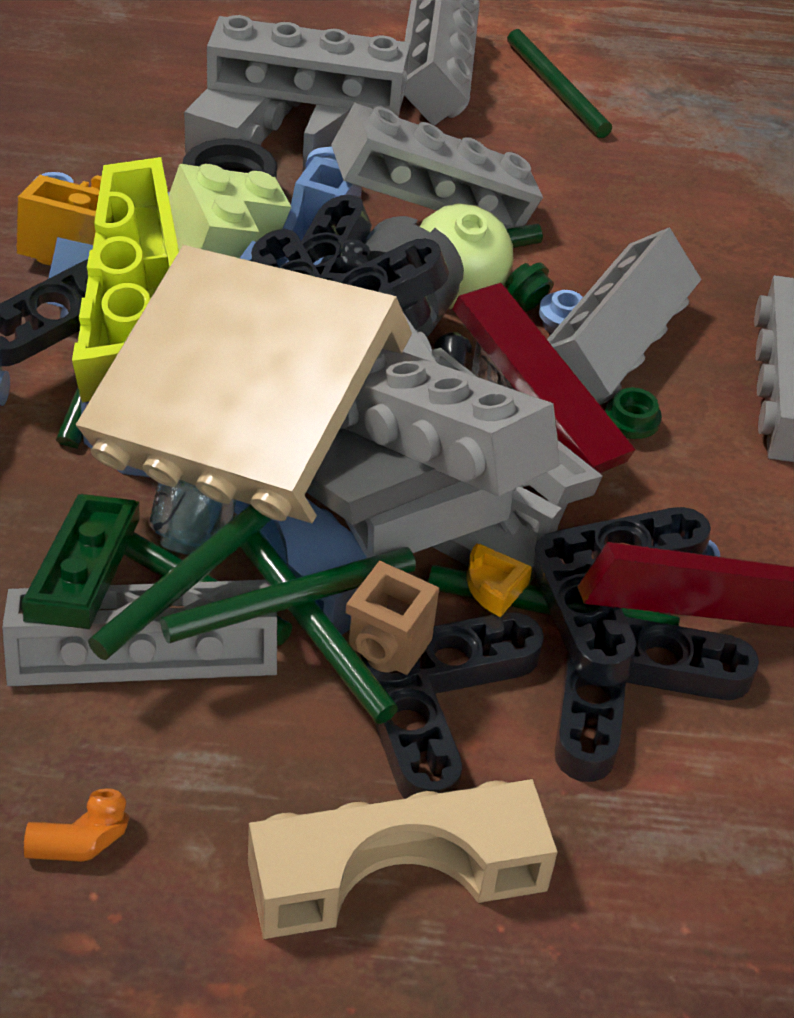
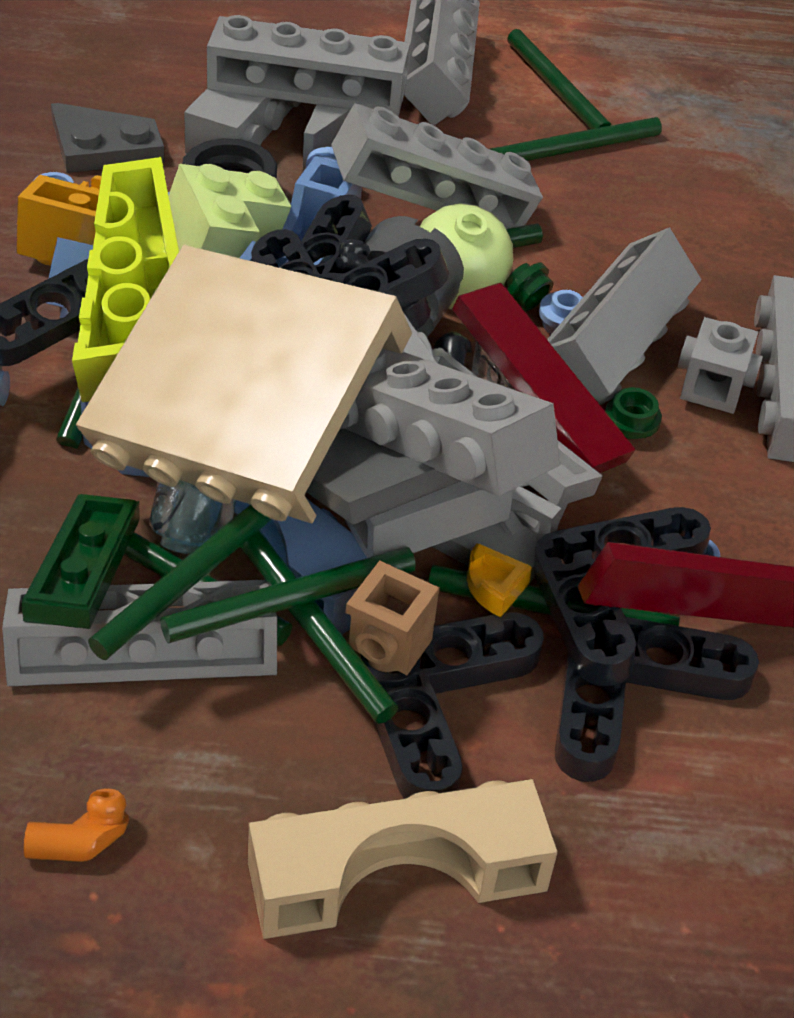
none -> dark grey wing [51,103,164,173]
none -> dark green bar [490,117,662,161]
none -> light grey brick [678,317,763,414]

